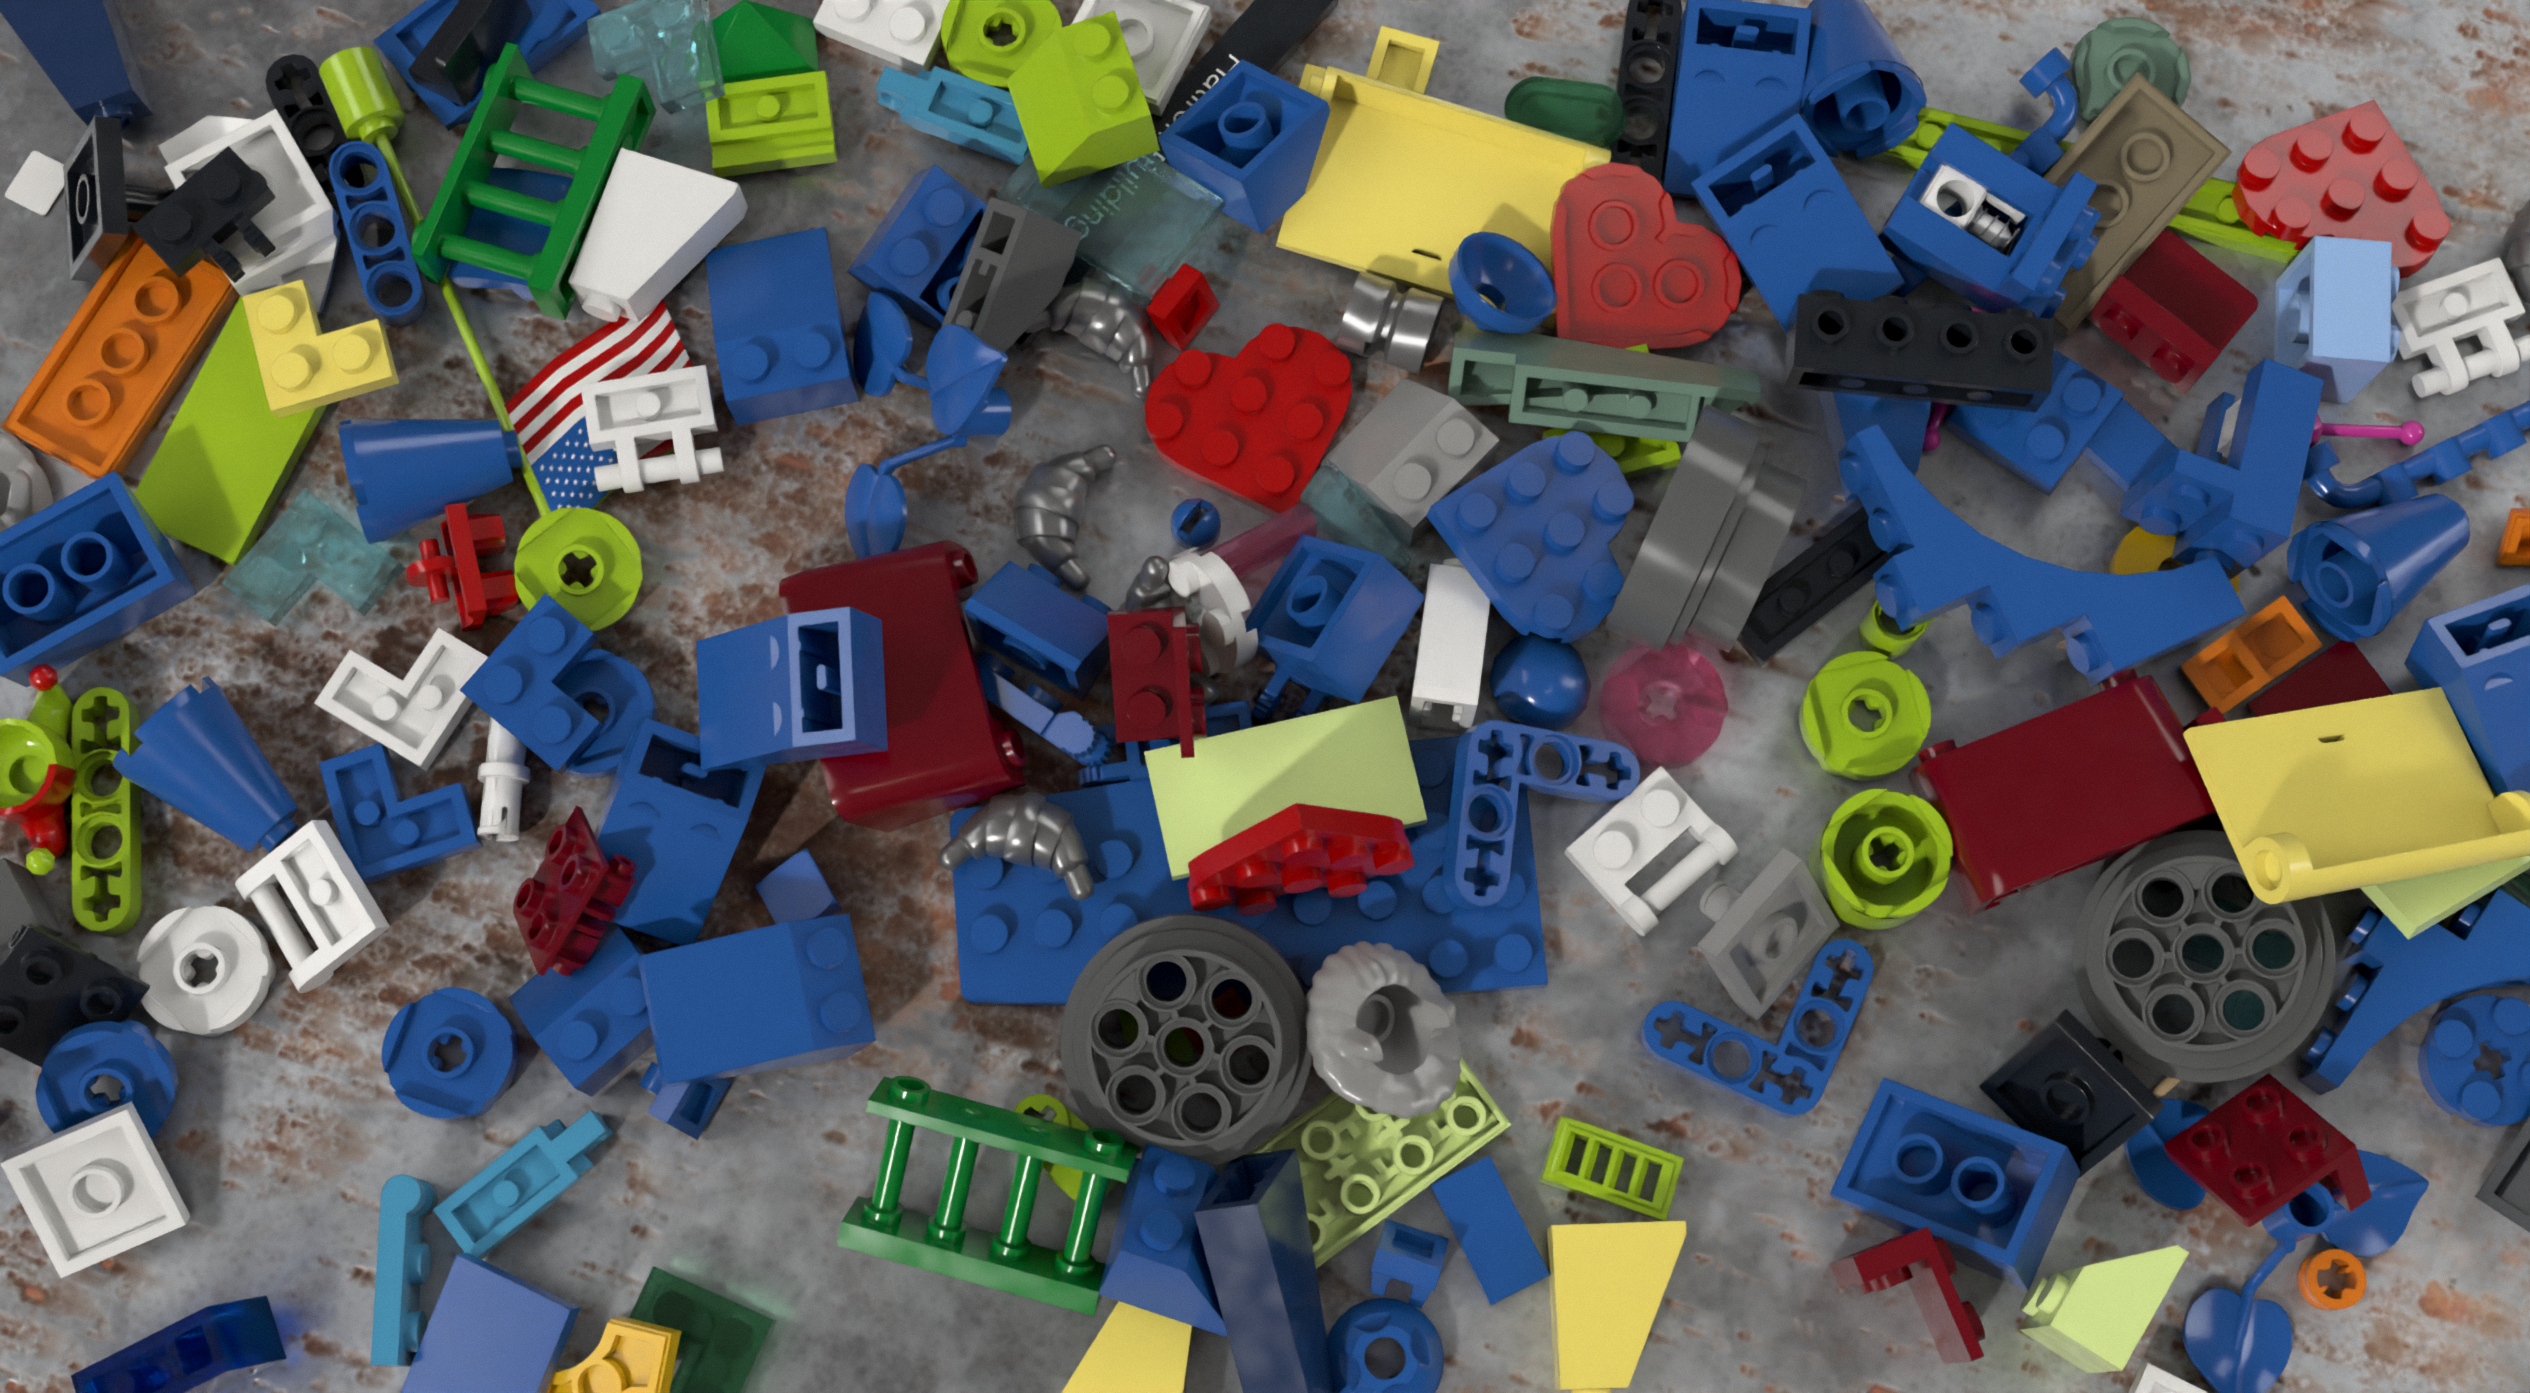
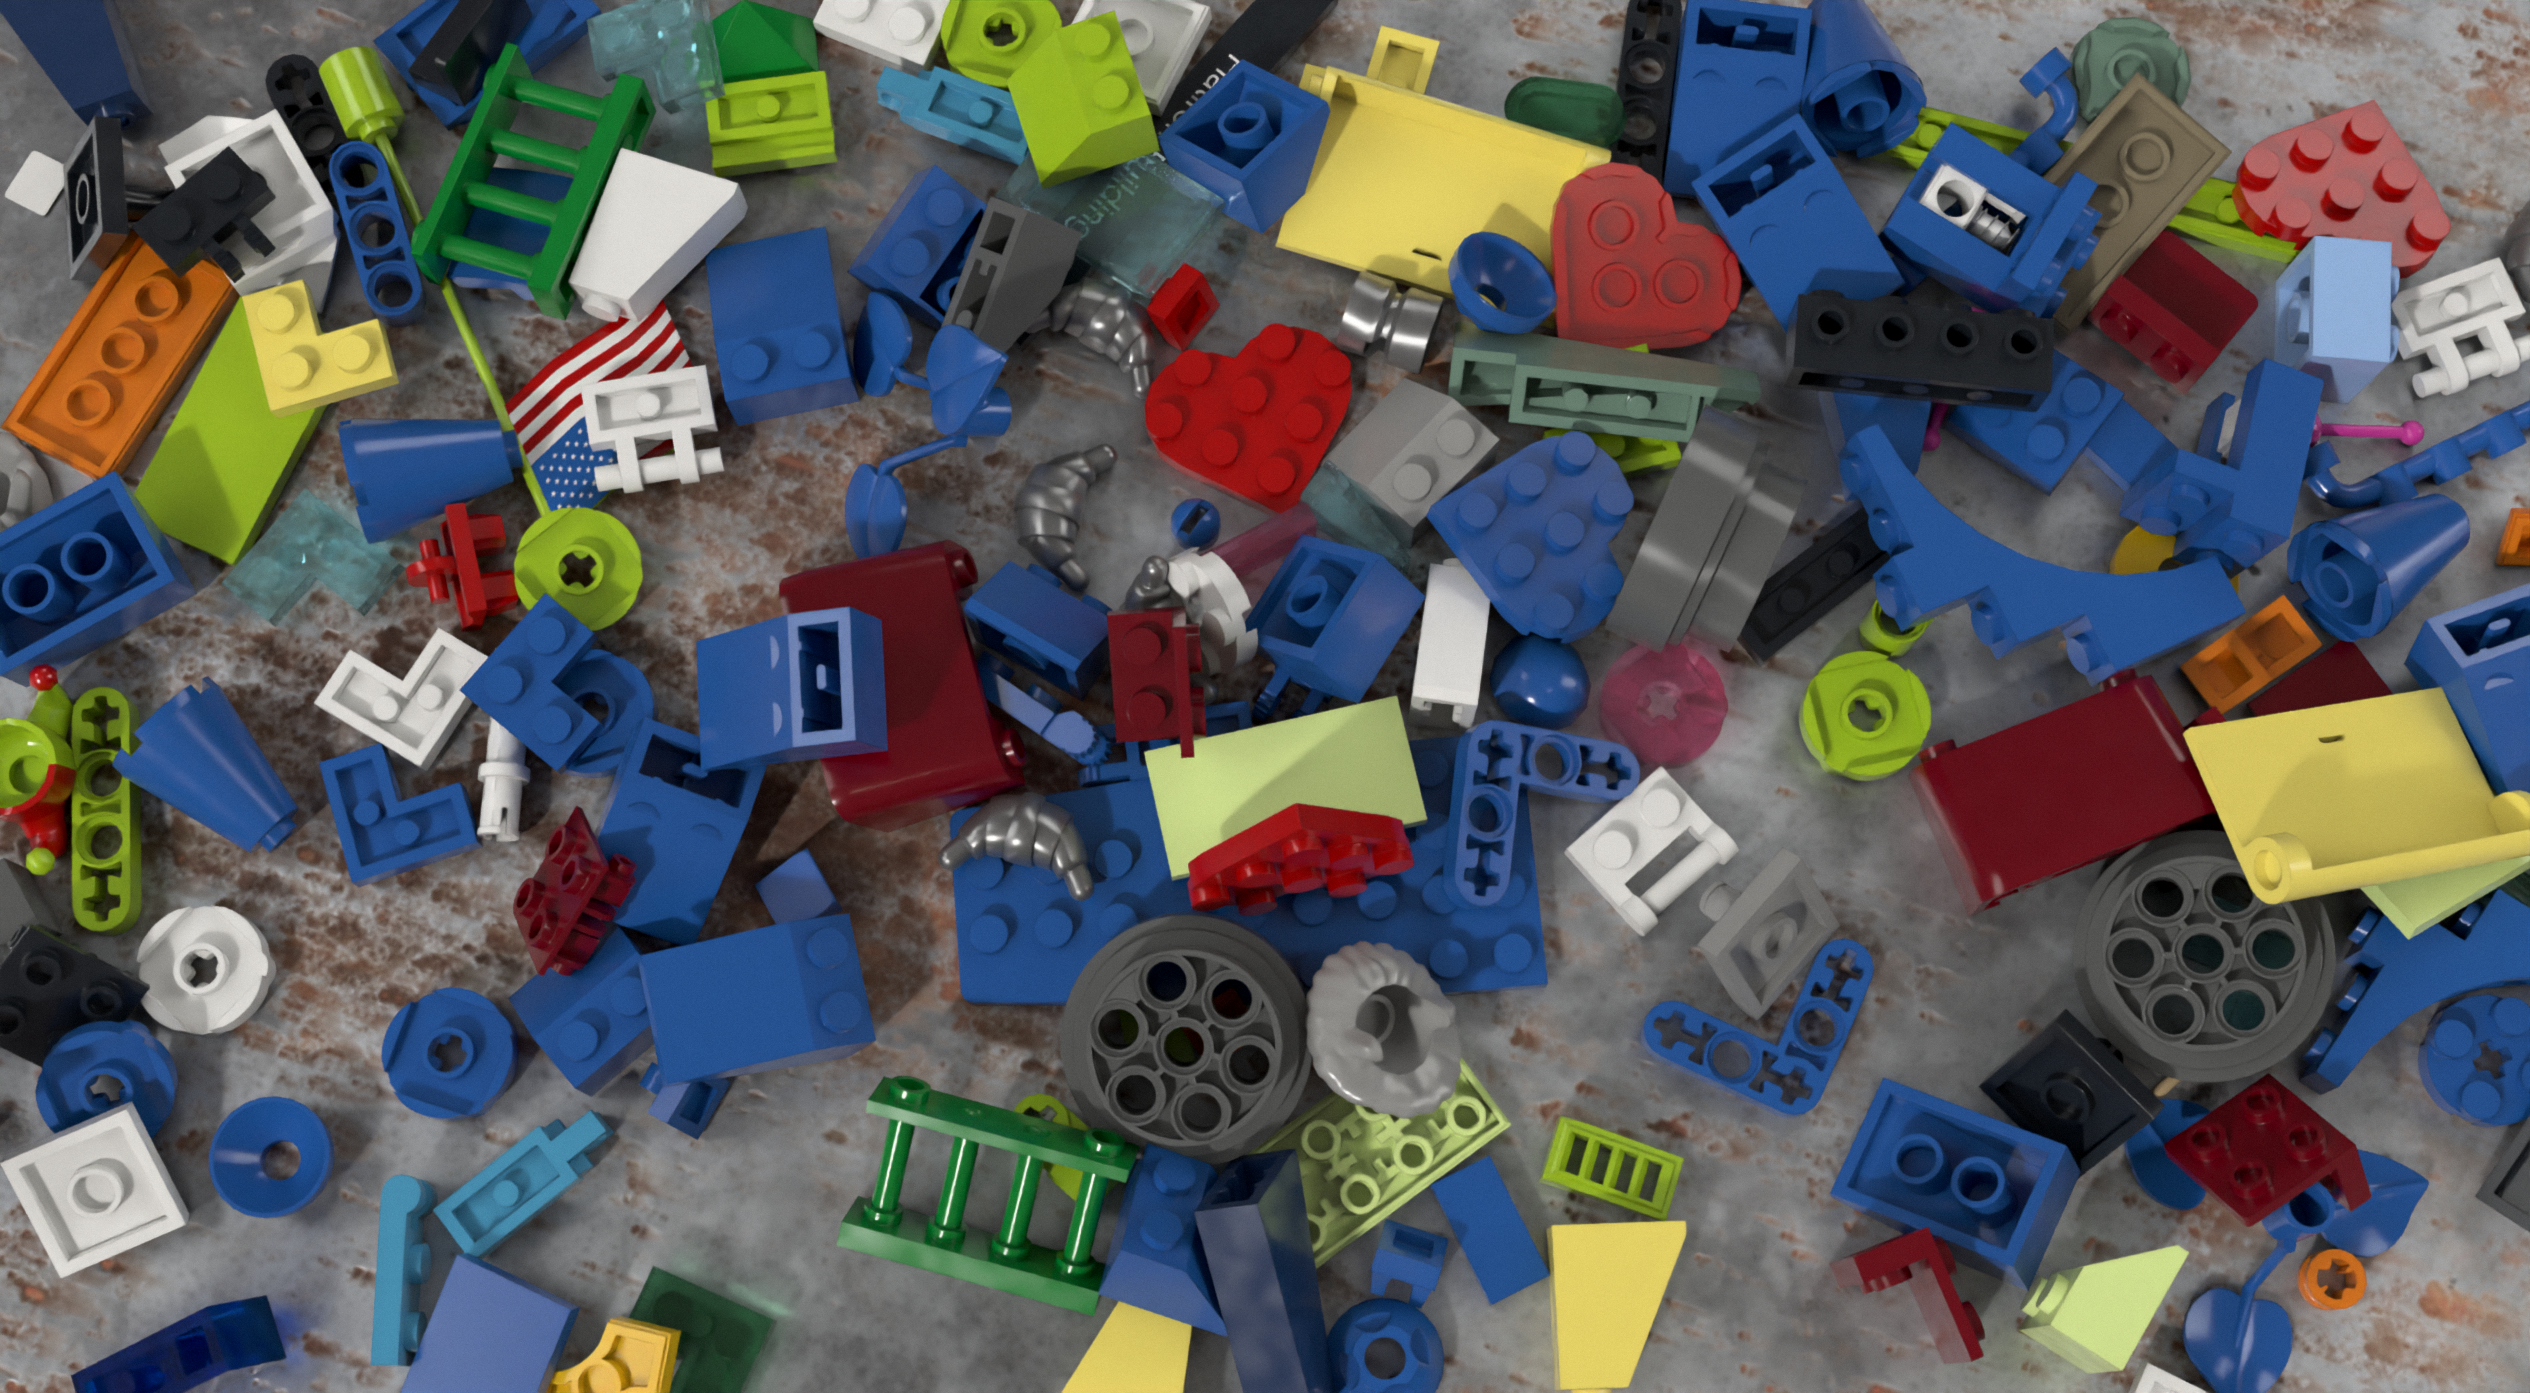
white plate [235,820,390,993] -> none
lime brick [1808,788,1953,930] -> none
none -> blue piece [209,1096,334,1219]

